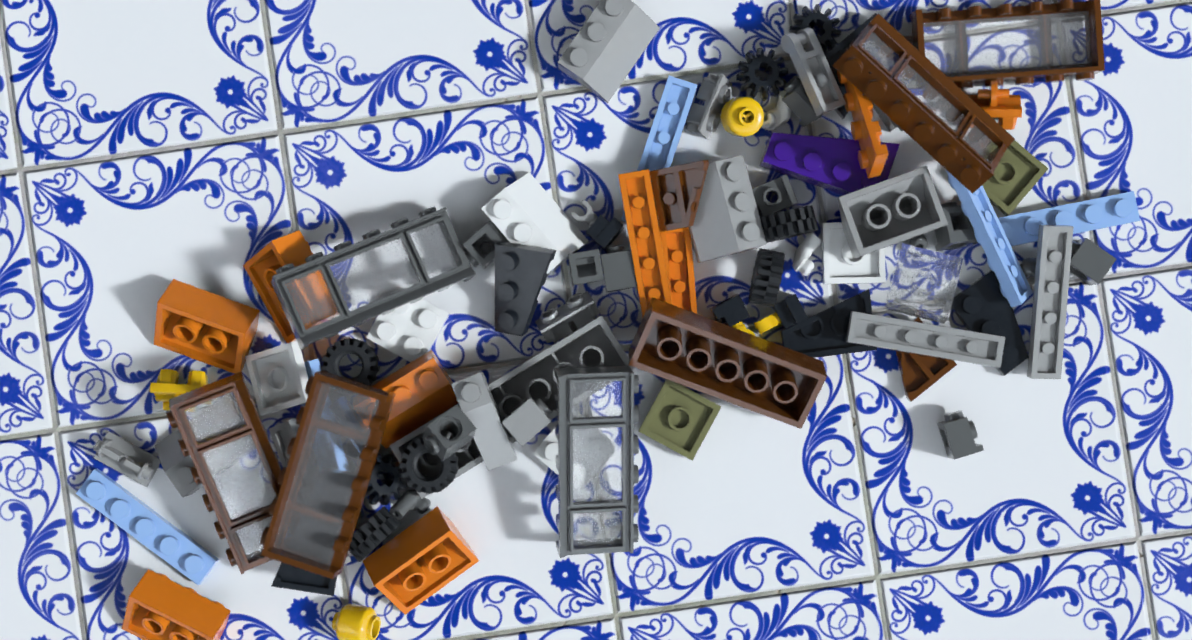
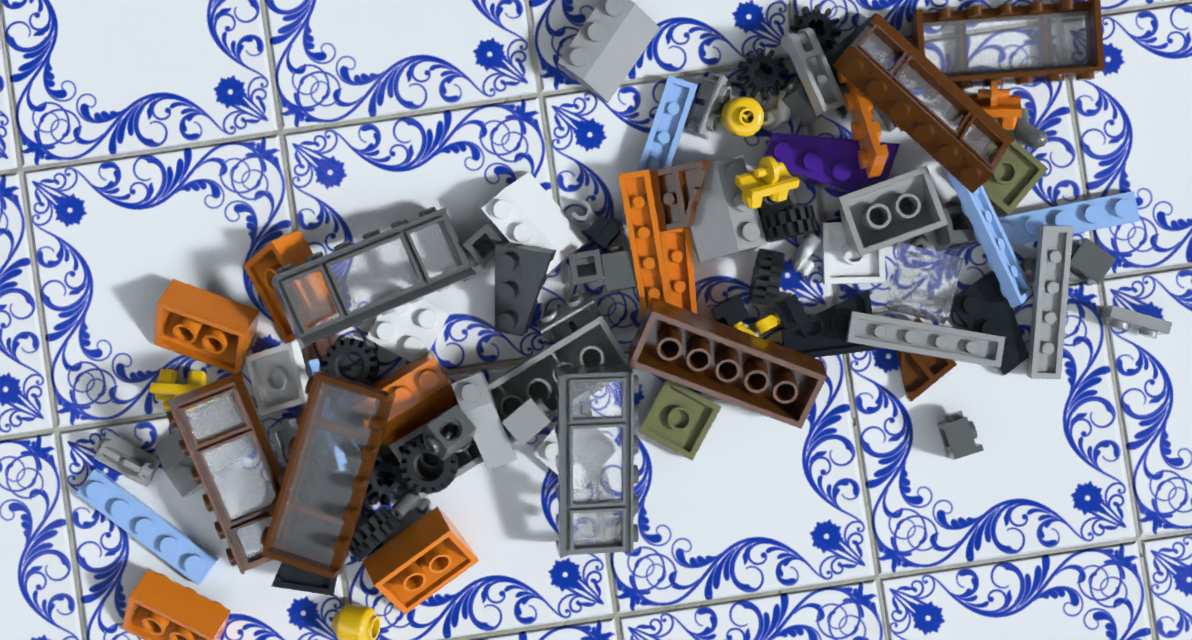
none -> yellow hips [735,156,800,209]
none -> dark grey arm [1014,108,1048,148]
none -> light grey plate [1100,305,1173,339]

